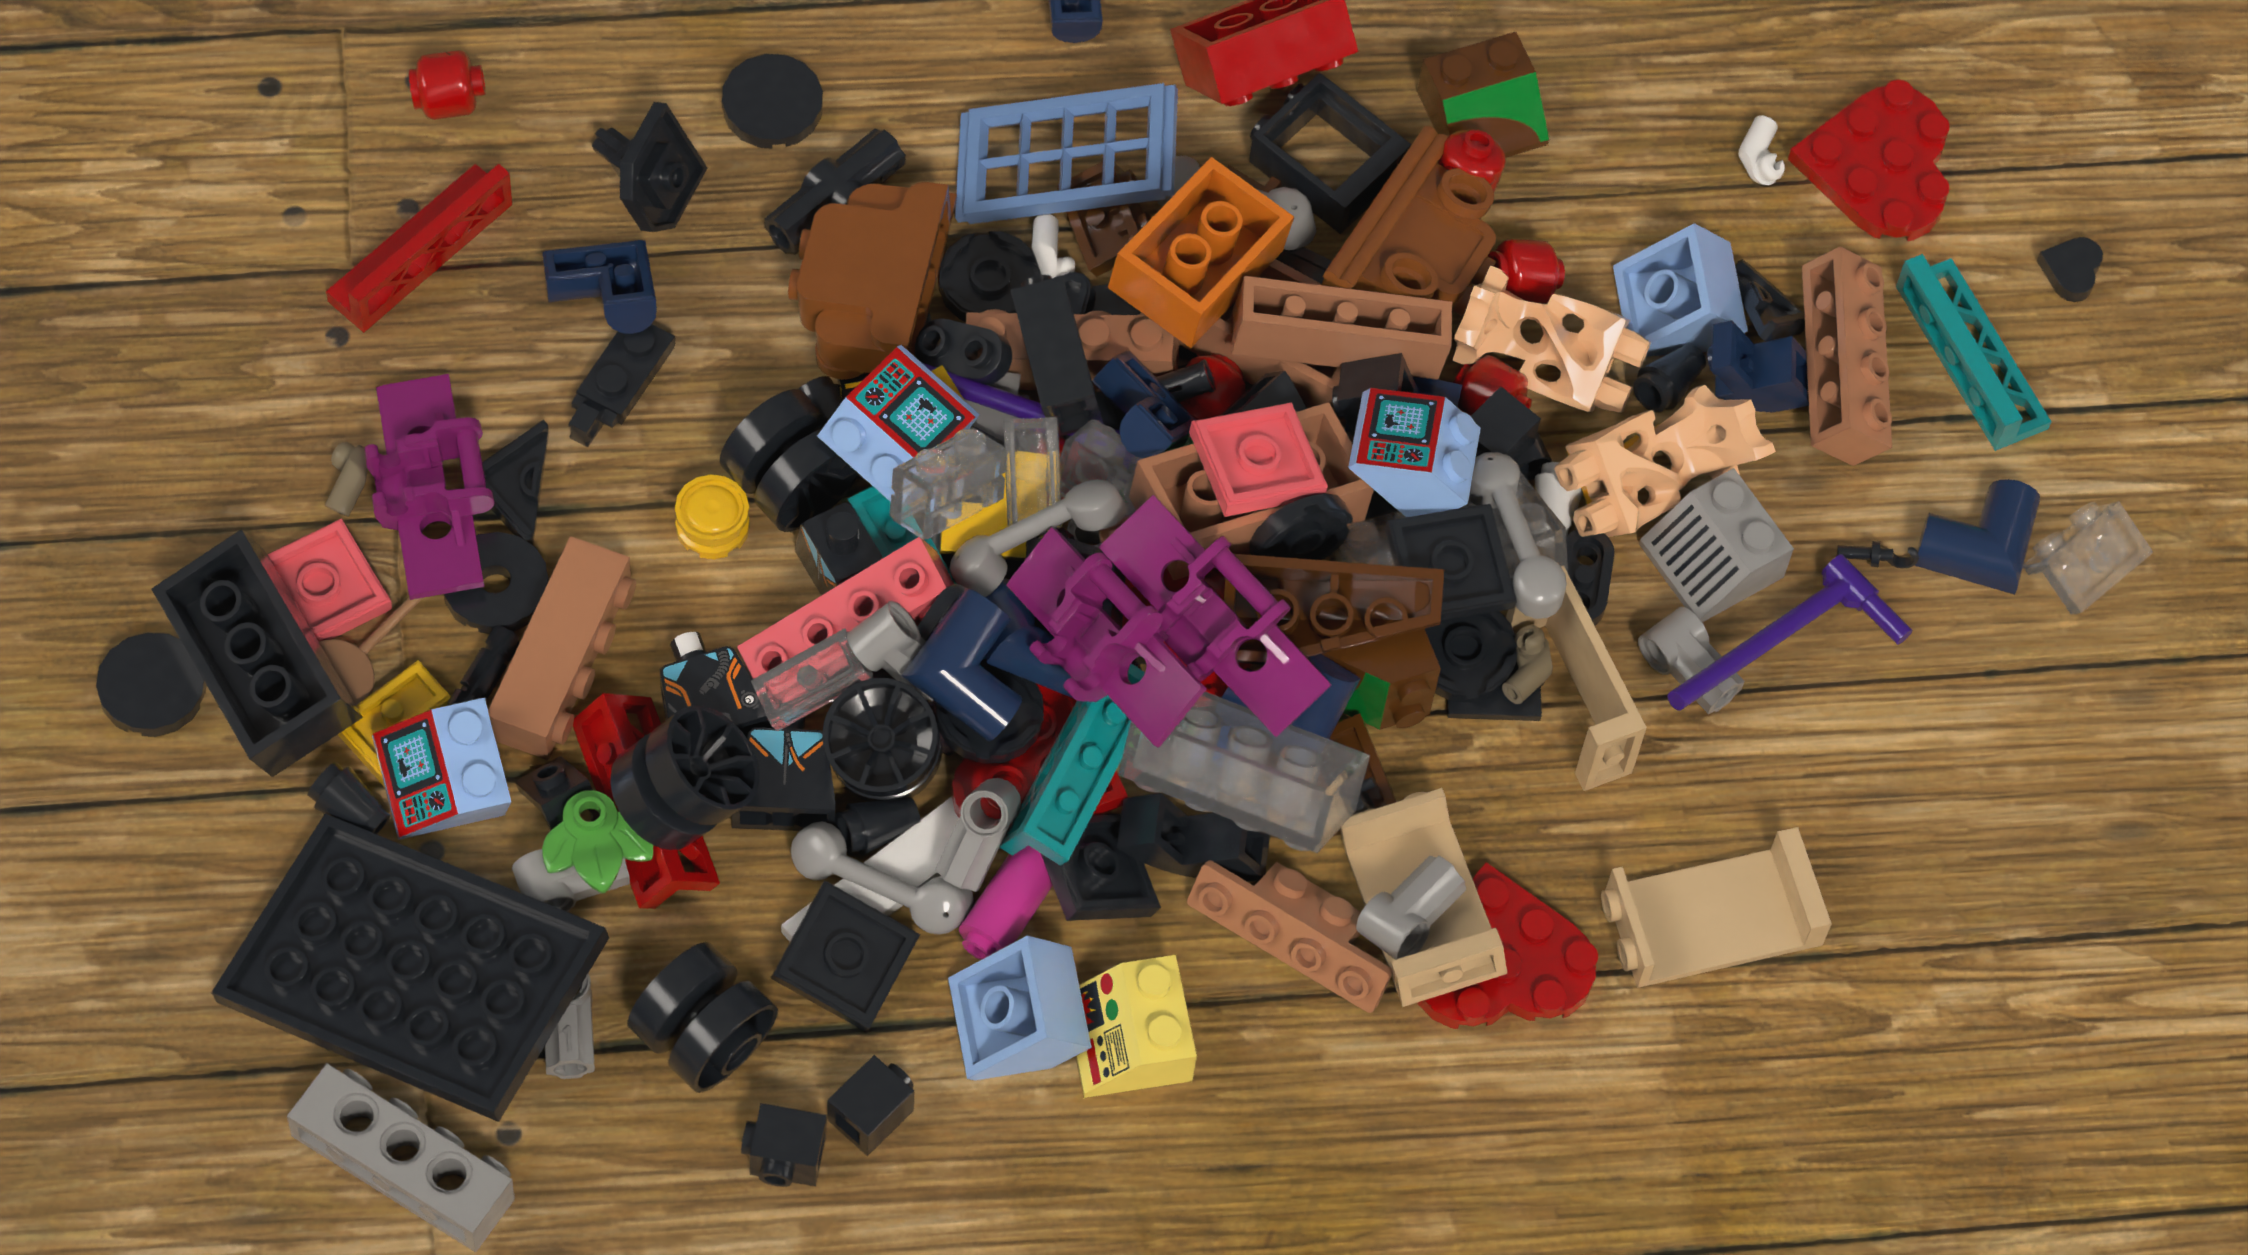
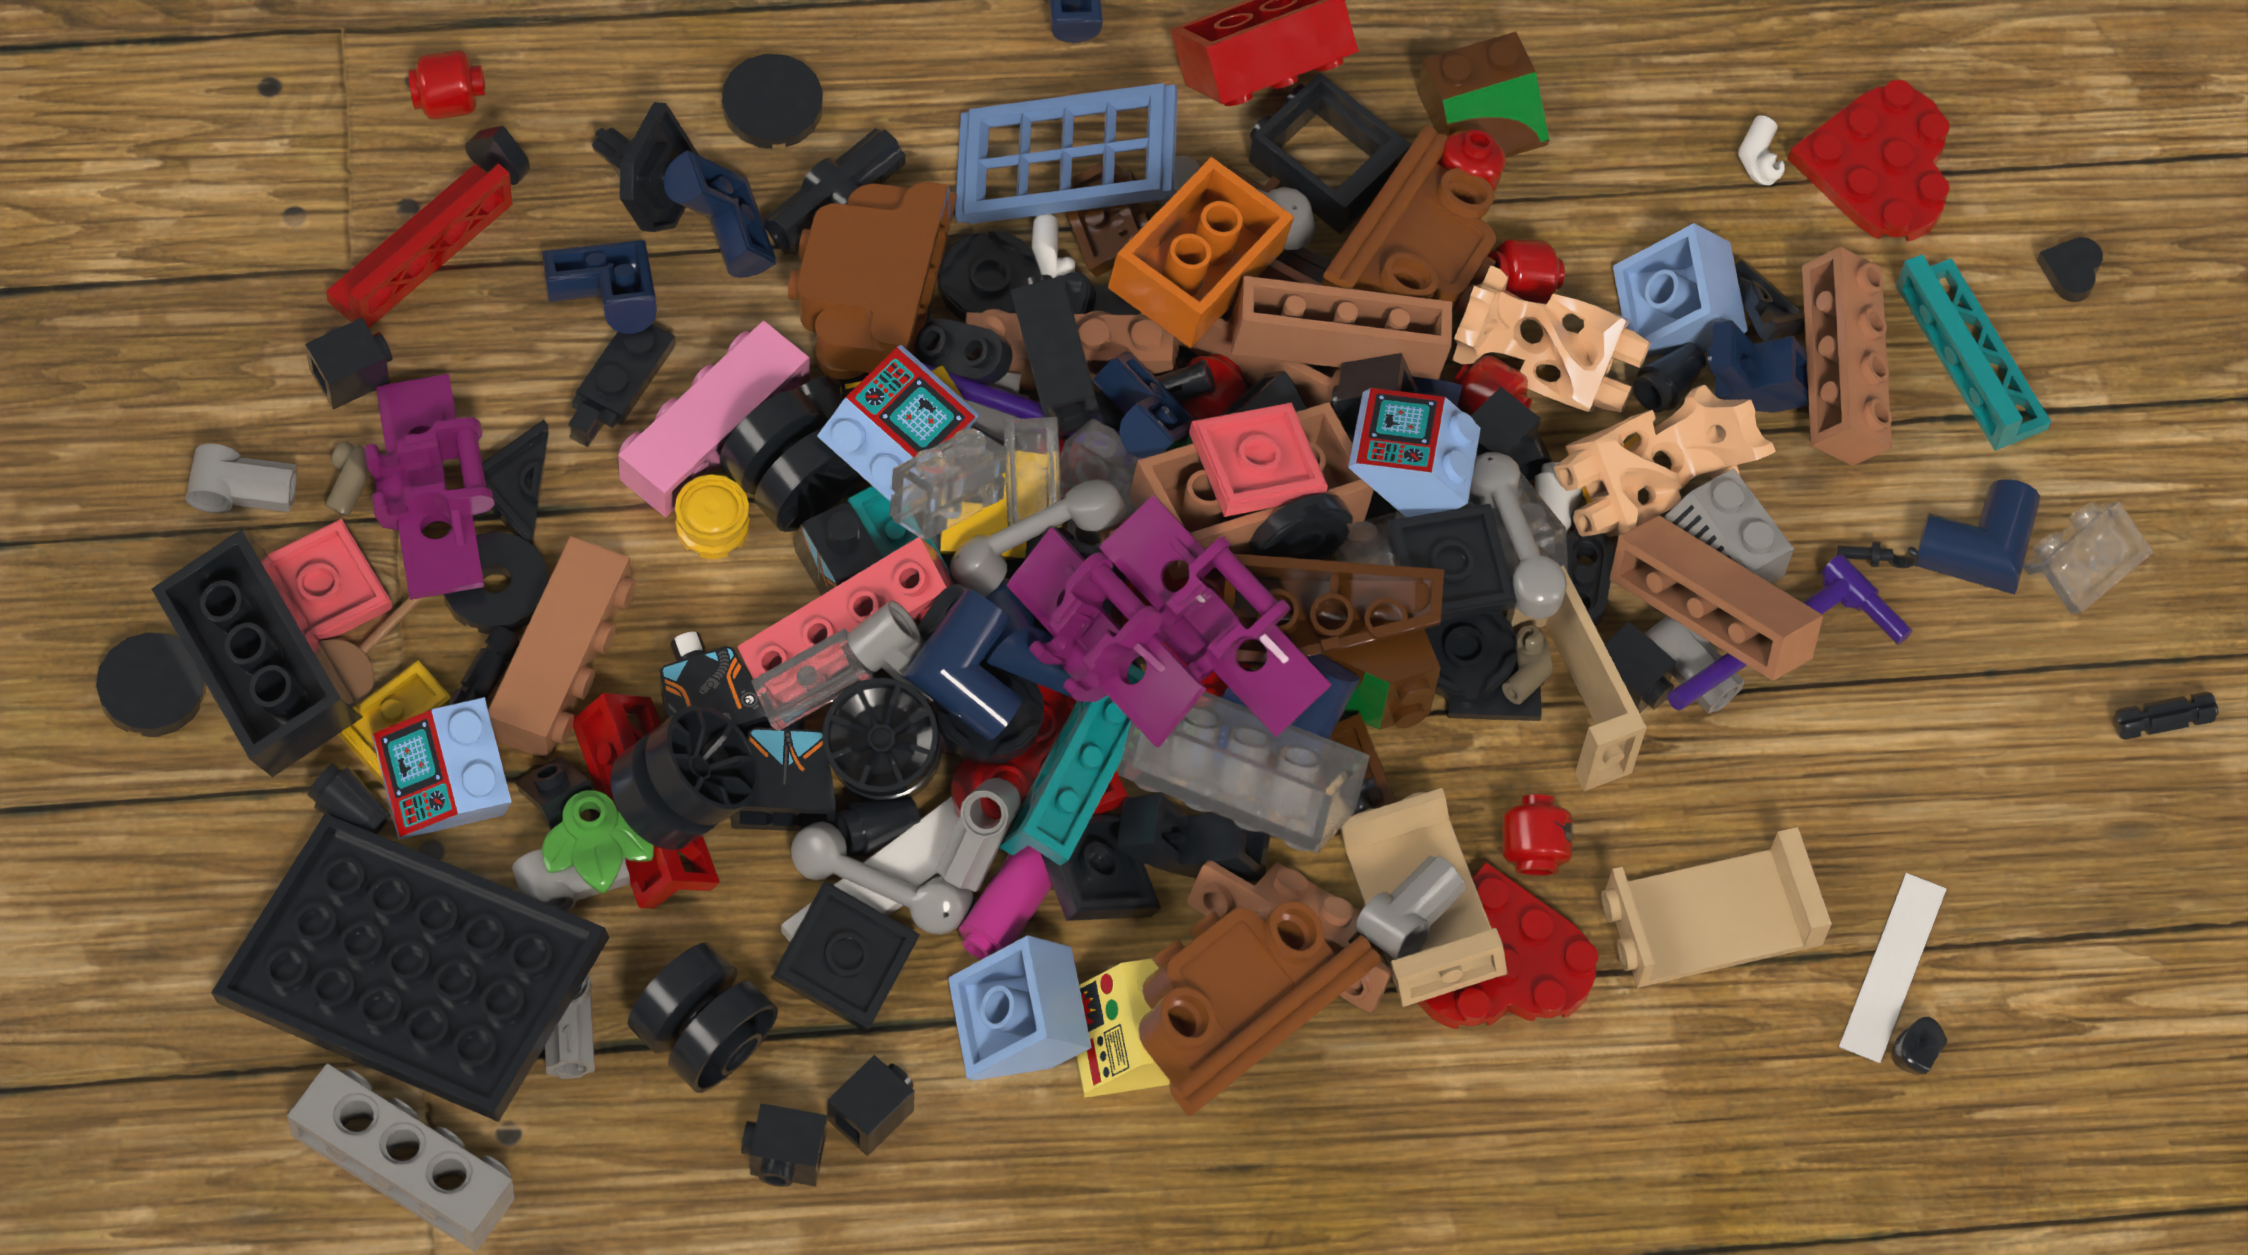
none -> light grey piece [185,444,297,513]
none -> black brick [305,318,393,410]
none -> black tile [465,126,530,185]
none -> bright pink brick [618,320,810,518]
none -> dark blue brick [663,150,777,278]
none -> dark orange brick [1139,901,1381,1117]
none -> red head [1502,794,1573,876]
none -> black brick [1604,621,1676,713]
none -> nougat brick [1609,515,1823,681]
none -> white sticker [1839,873,1946,1063]
none -> black piece [1892,1017,1947,1075]
none -> black axle [2113,691,2219,740]

